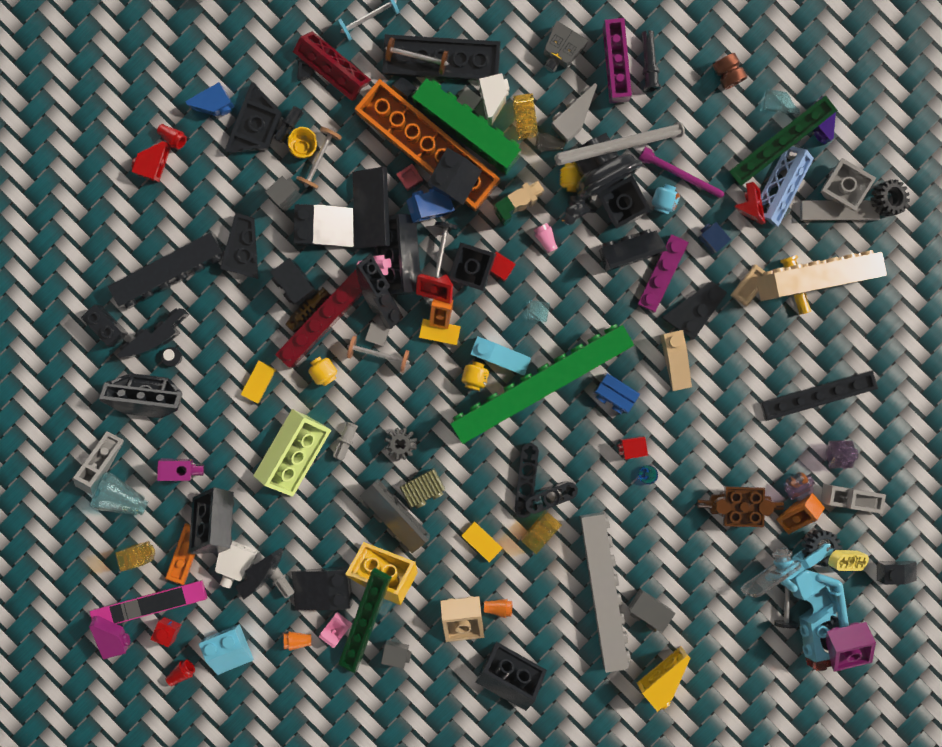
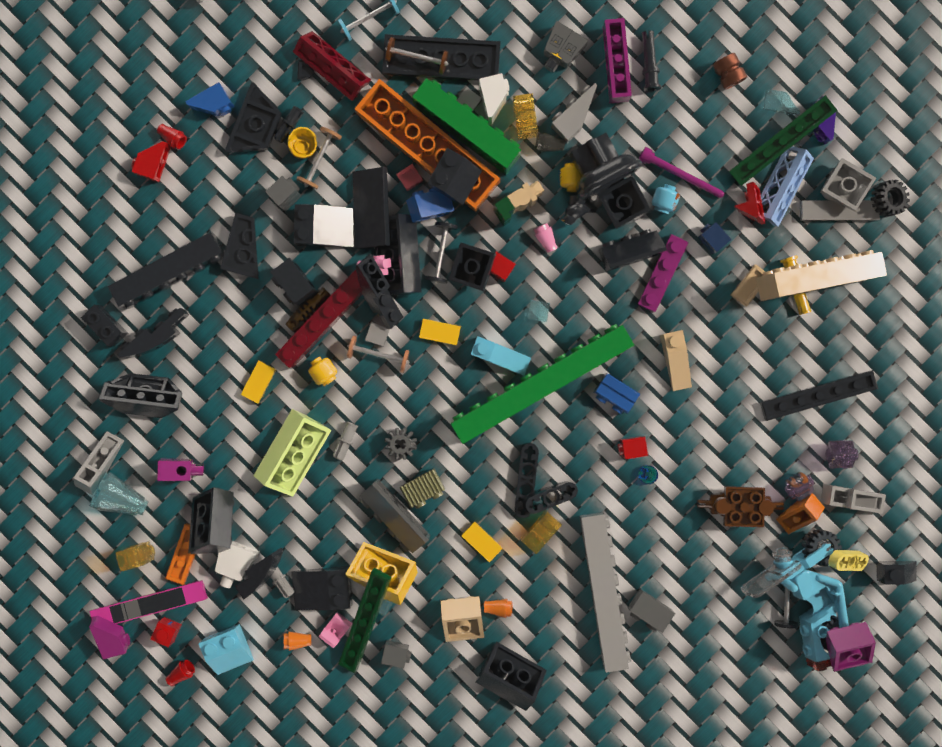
black tile [161,347,182,366] -> none
black tile [391,77,417,101] -> none
red slope [416,274,453,304] -> none
orange slope [429,299,454,329] -> none
yellow head [461,361,489,391] -> none
light grey axle [554,122,685,165] -> none
yellow slope [637,646,690,712] -> none
black wing [661,281,727,340] -> none

